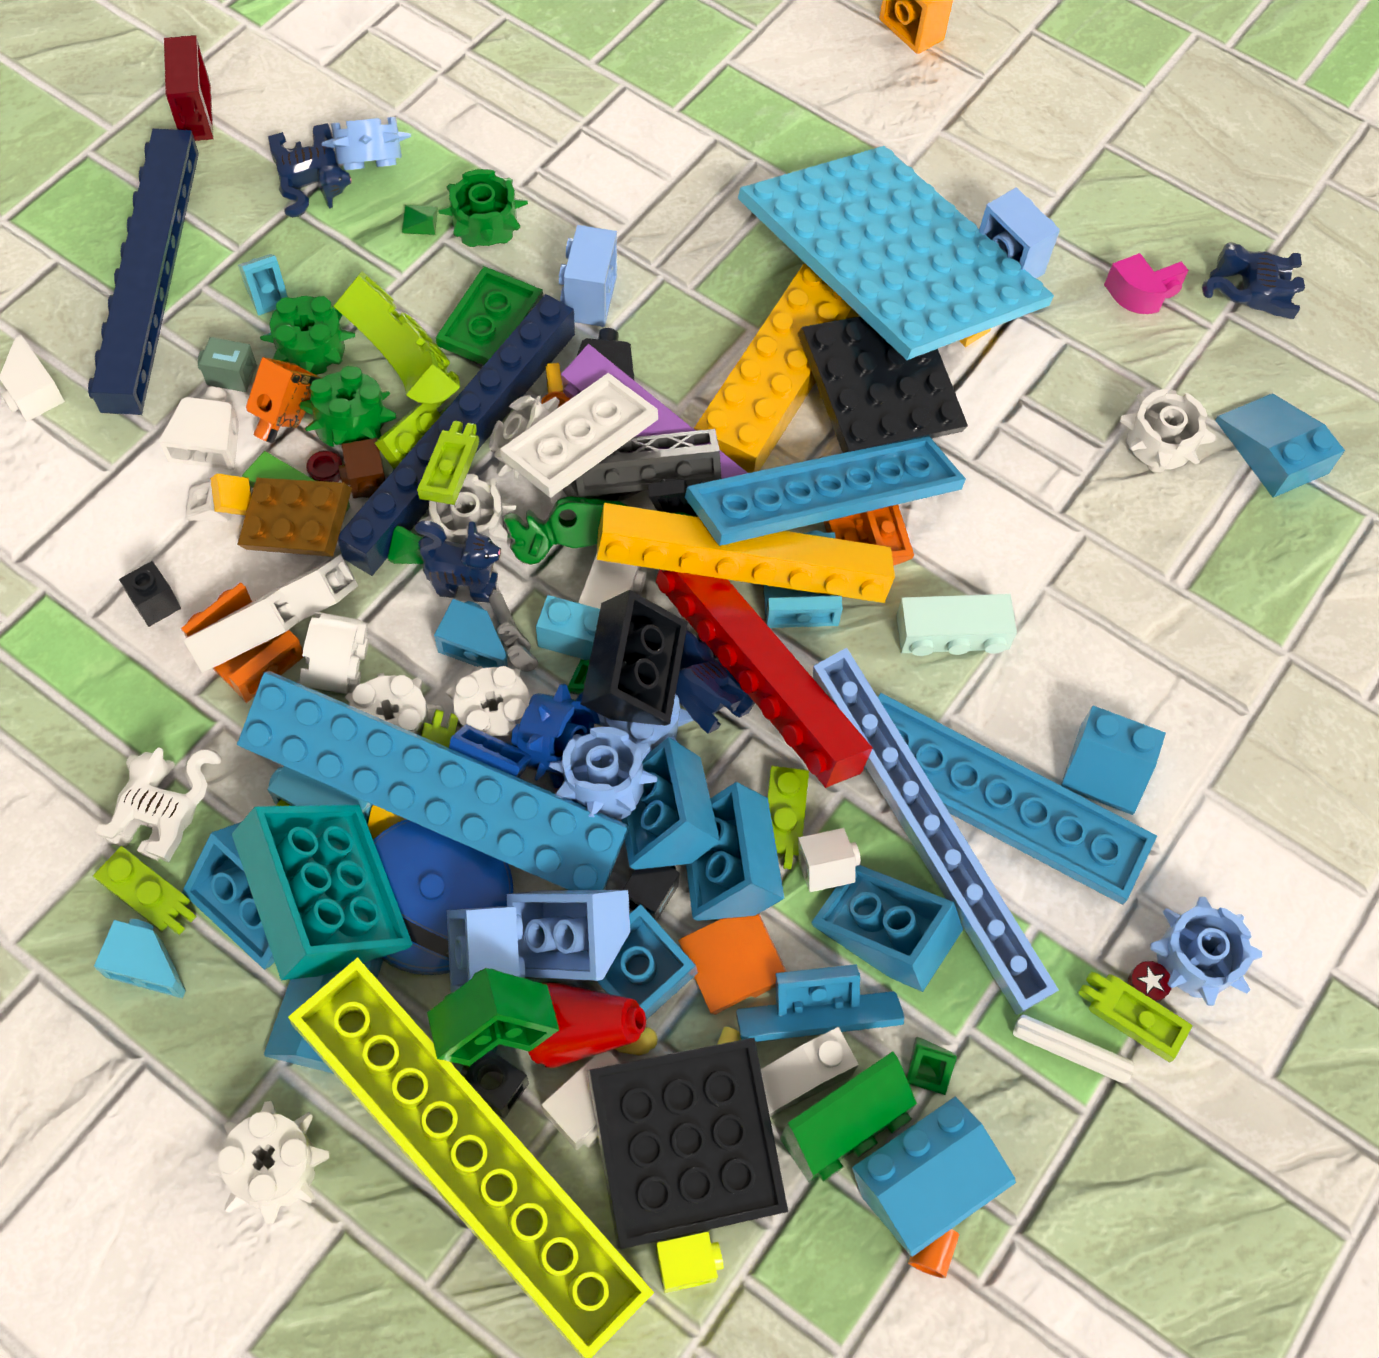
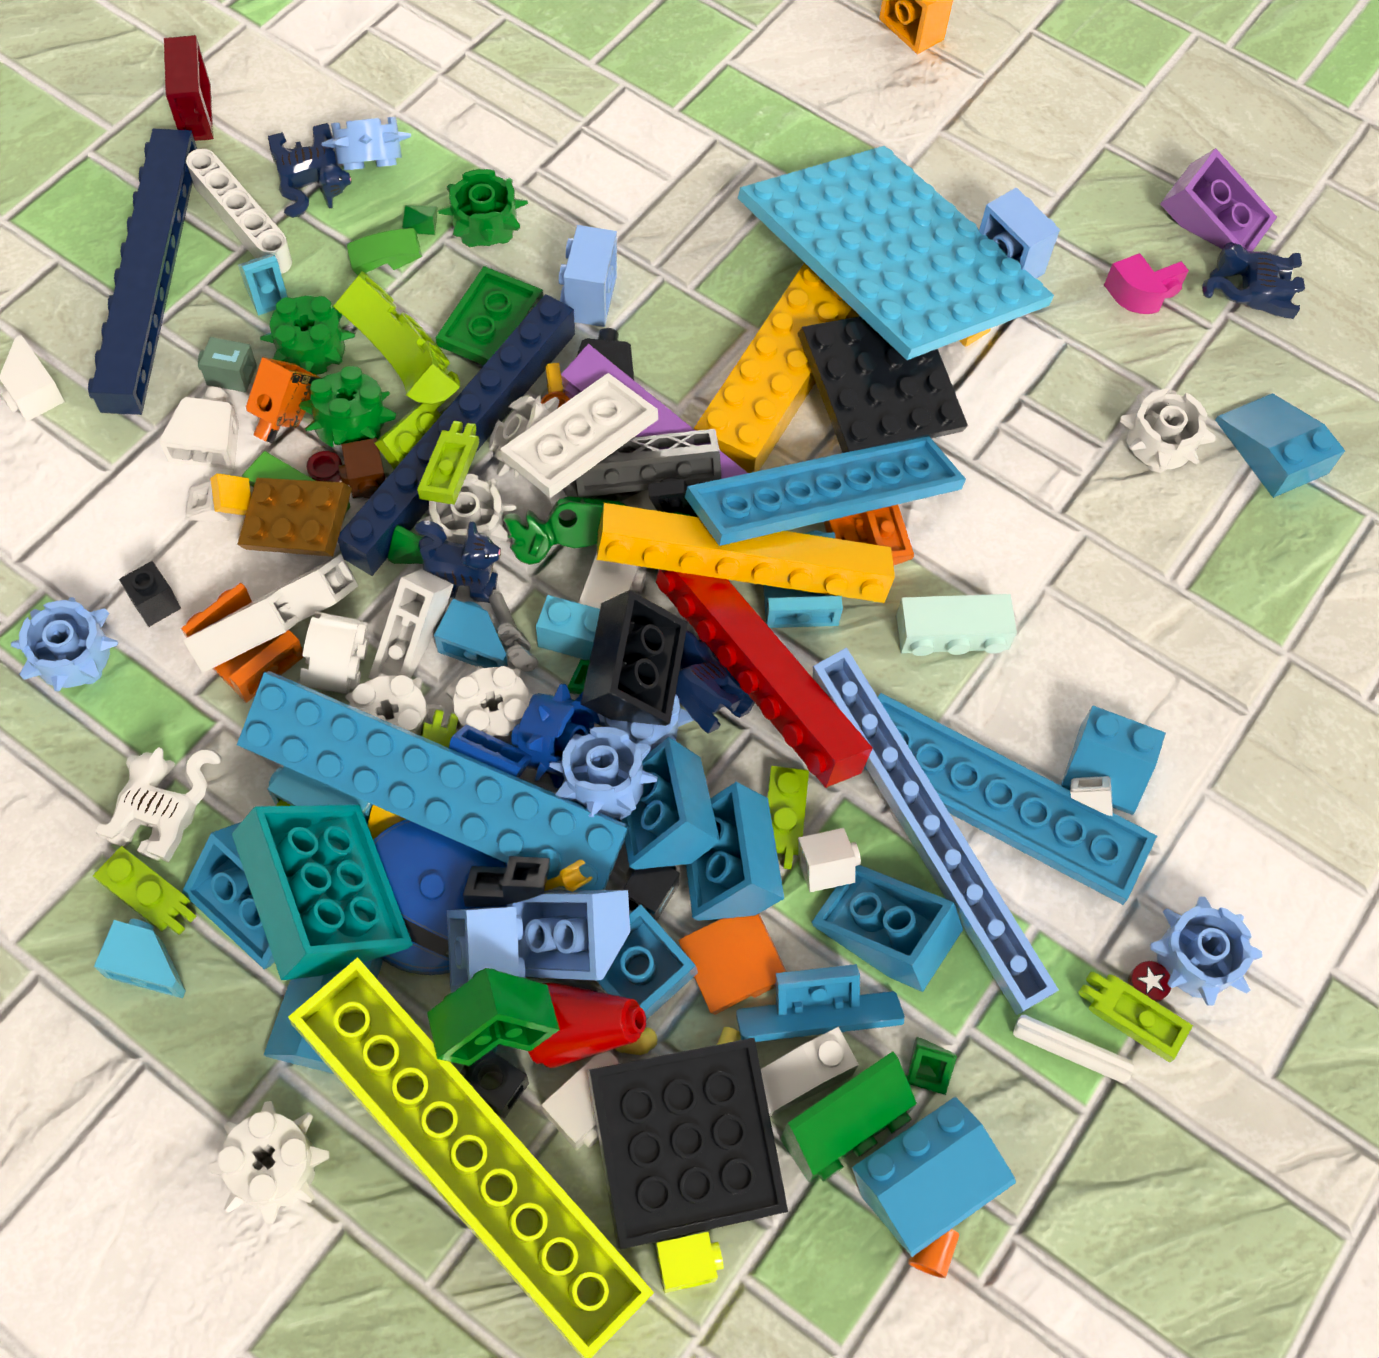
none -> light blue brick [11,597,118,692]
none -> white beam [186,149,292,274]
none -> bright green slope [347,228,422,275]
none -> white slope [369,569,454,679]
none -> black slope [463,856,551,907]
none -> yellow hand [544,859,592,892]
none -> white slope [1070,776,1113,816]
none -> medium lavender slope [1160,148,1277,251]

